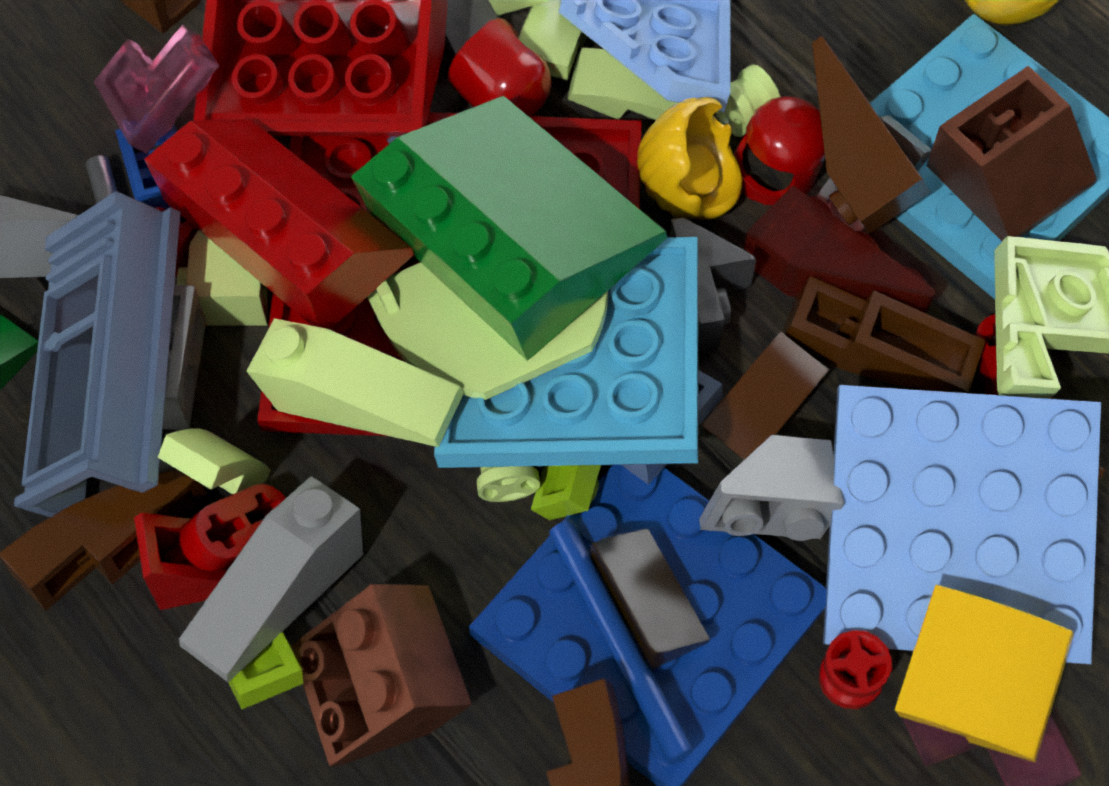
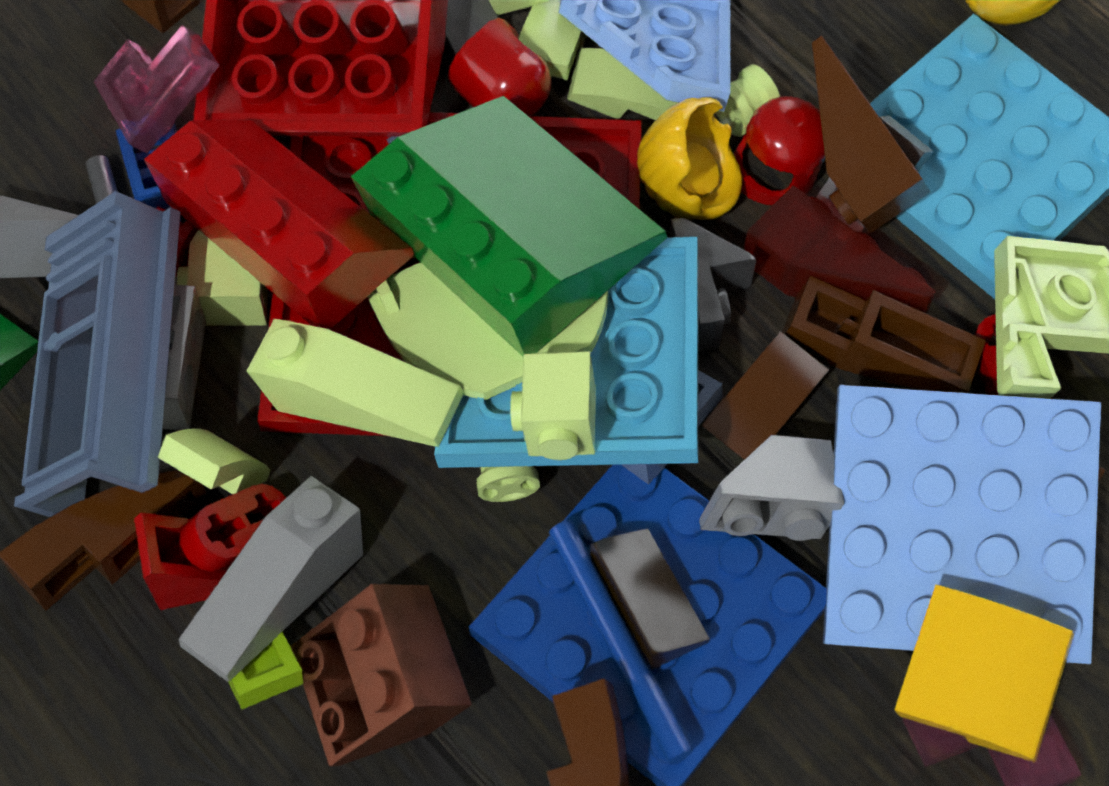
lime plate [531,465,601,520] -> none
red wheel [819,630,892,709] -> none
copper slope [926,66,1097,241] -> none
none -> yellowish green brick [510,352,596,460]

